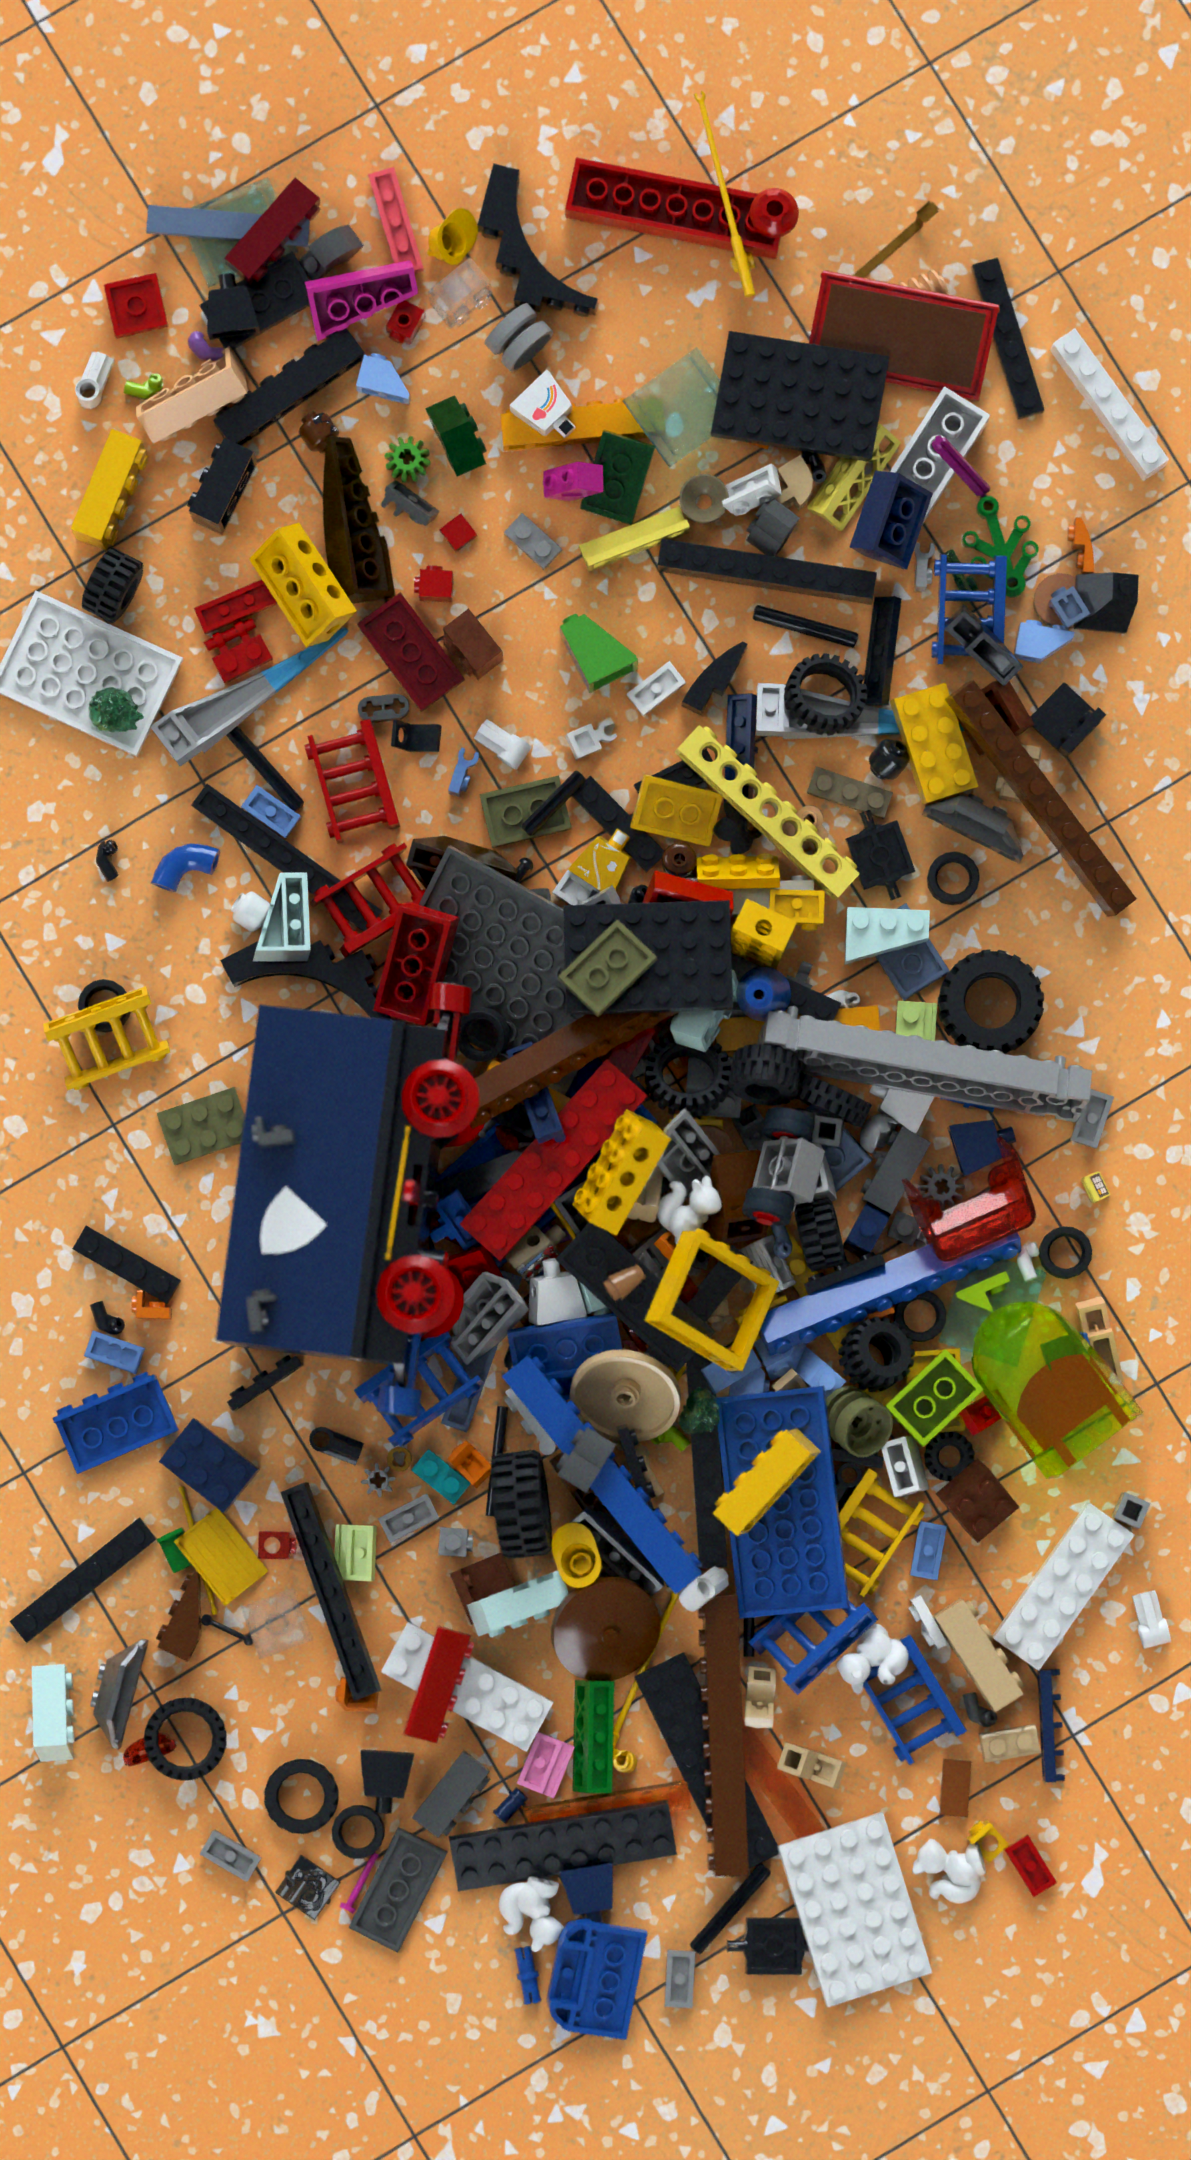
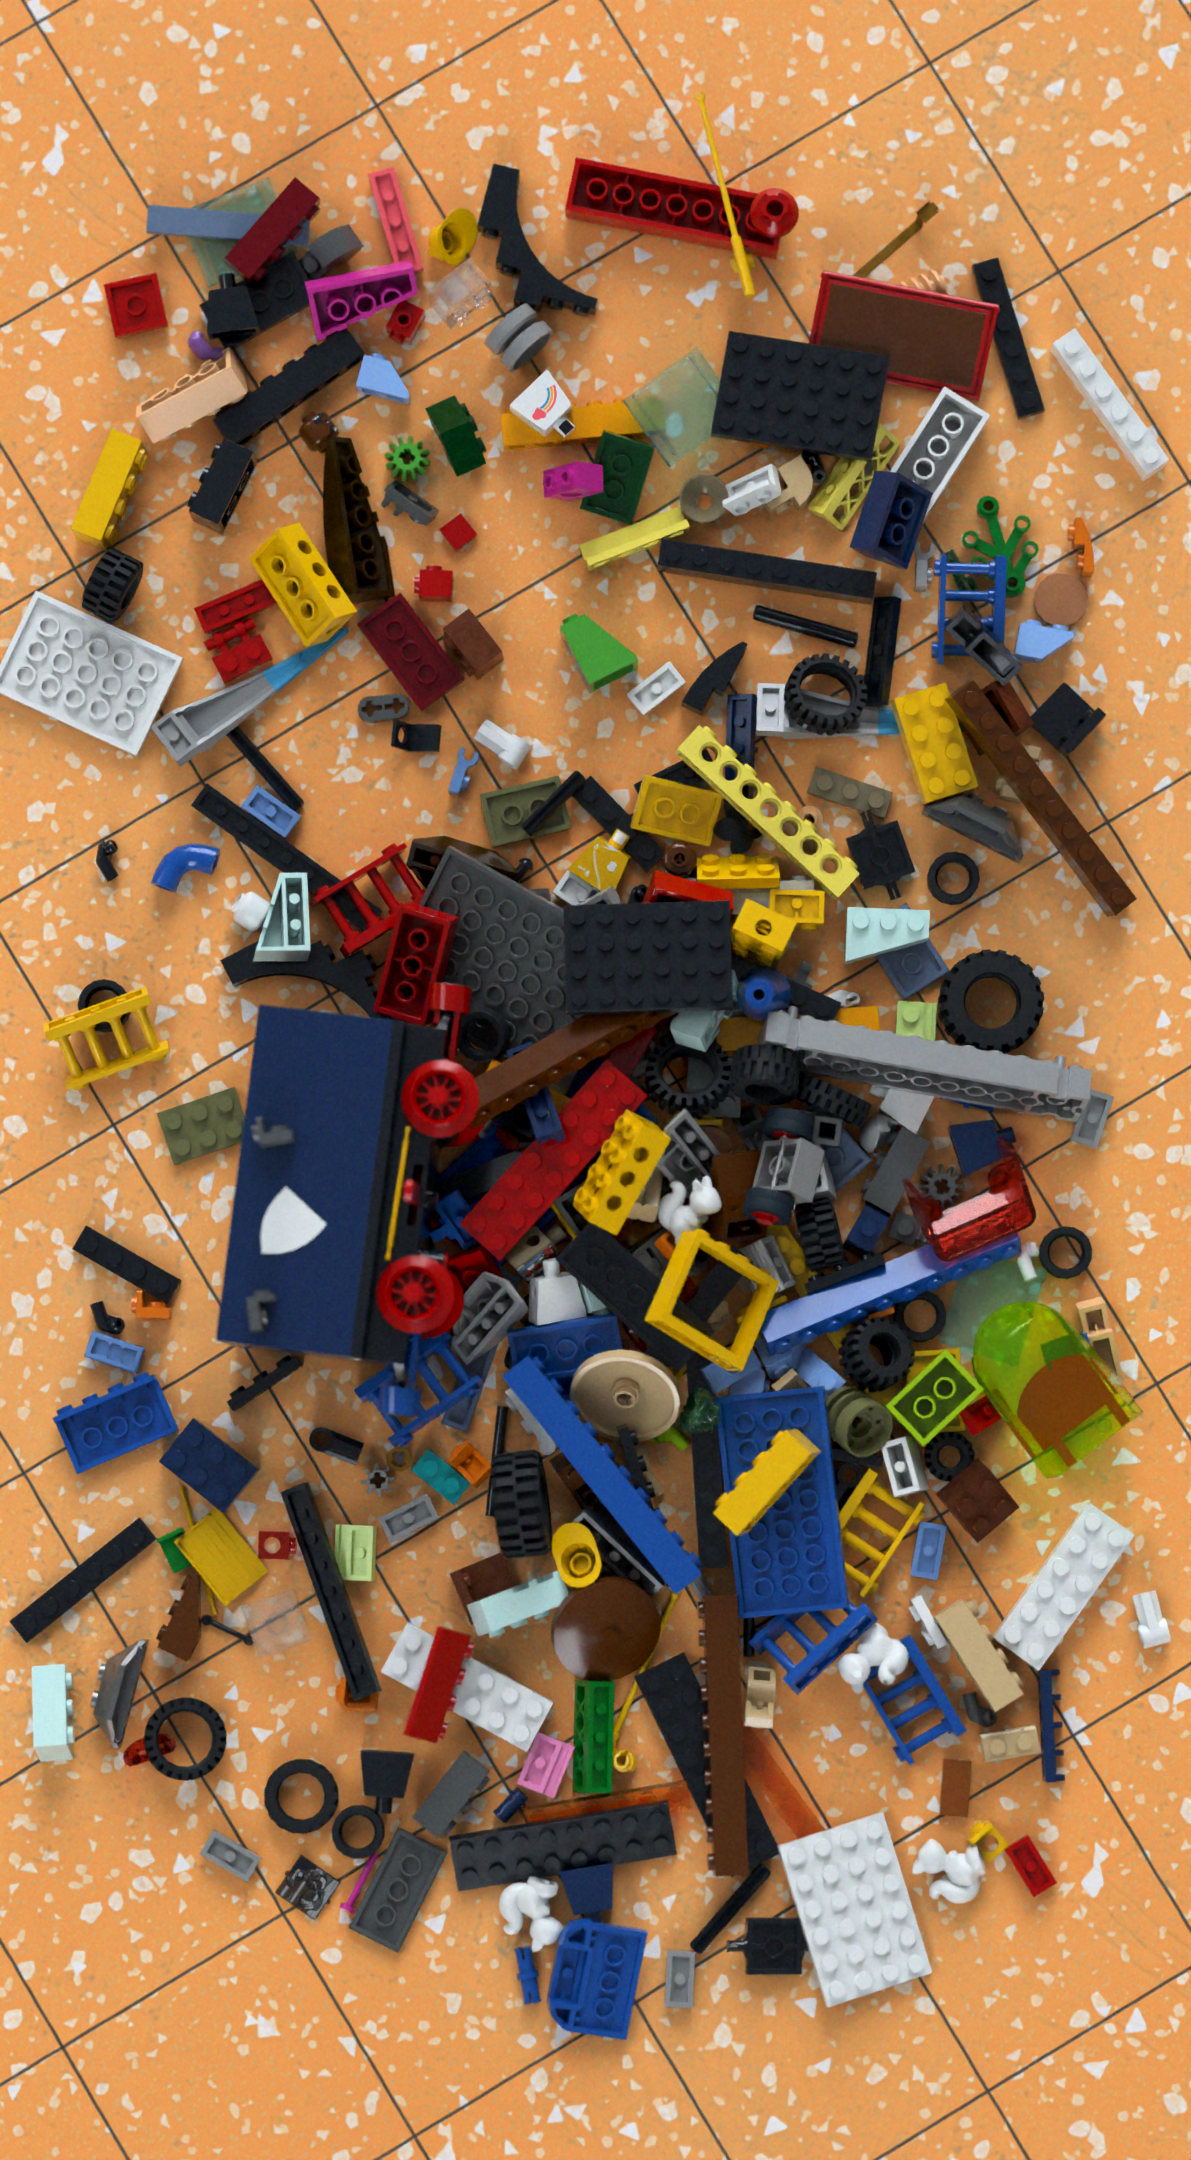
white piece [75,352,115,409] -> none
clear green hair [88,687,144,733] -> none
lime arm [124,374,164,399] -> none
red fence [304,719,400,844] -> none
light grey brick [438,1527,473,1557] -> none
light grey plate [504,513,562,570] -> none
dark grey brick [556,1427,616,1492] -> none
olive plate [558,919,657,1017] -> none
white plate [565,720,617,760] -> none
medium nougat cone [603,1264,646,1301] -> none
white piece [679,1566,729,1612] -> none
dark grey brick [746,499,800,556] -> none
sand blue arm [770,1225,792,1259] -> none
tan brick [777,1742,847,1789] -> none
black head [869,739,909,780] -> none
magenta axle [932,435,990,498] -> none
lime slope [955,1271,1010,1314] -> none
sand blue bracket [1048,586,1090,629] -> none
black slope [1074,572,1139,634] -> none
slope [1081,1171,1110,1203] -> none
light grey brick [1111,1492,1151,1529] -> none

